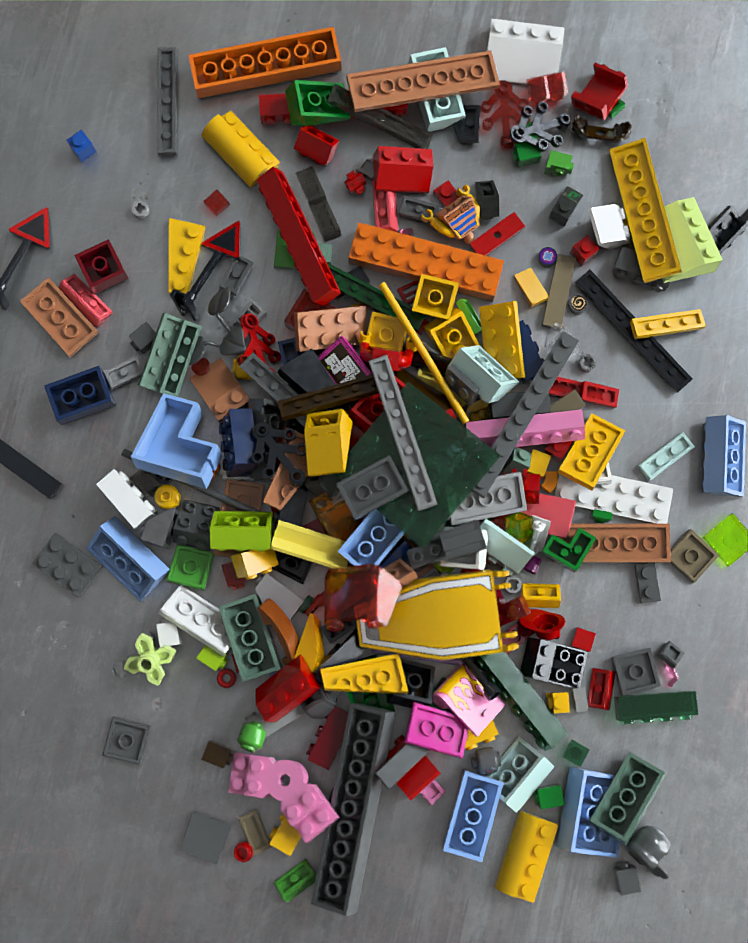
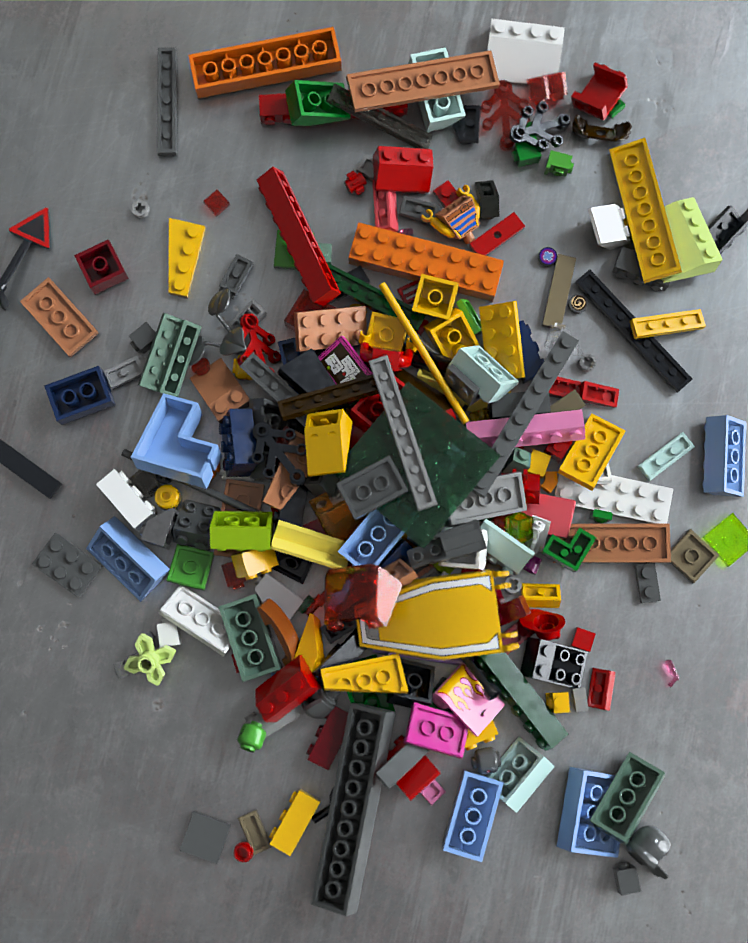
coral slope [59,274,113,328] -> none
blue brick [66,129,96,163] -> none
dark grey tile [102,716,151,765] -> none
black piece [170,221,241,322] -> none
lime brick [197,645,229,671] -> none
yellow brick [201,111,280,188] -> none
dark brown brick [201,740,234,769] -> none
red plate [217,668,236,688] -> none
bright pink plate [228,752,339,843] -> none
bright green slope [273,859,317,902] -> none
red brick [293,126,340,166] -> none
clear smoke slope [296,166,341,243] -> none
yellow brick [494,810,558,903] -> none
yellow slope [514,267,549,309] -> none
green brick [533,783,565,810] -> none
pearl dark grey slope [549,186,583,227] -> none
clear green plate [562,739,590,767] -> none
red brick [570,235,599,267] -> none
dark grey plate [612,648,661,695] -> none
clear green brick [614,691,698,724] -> none
dark grey tile [658,641,684,668] -> none

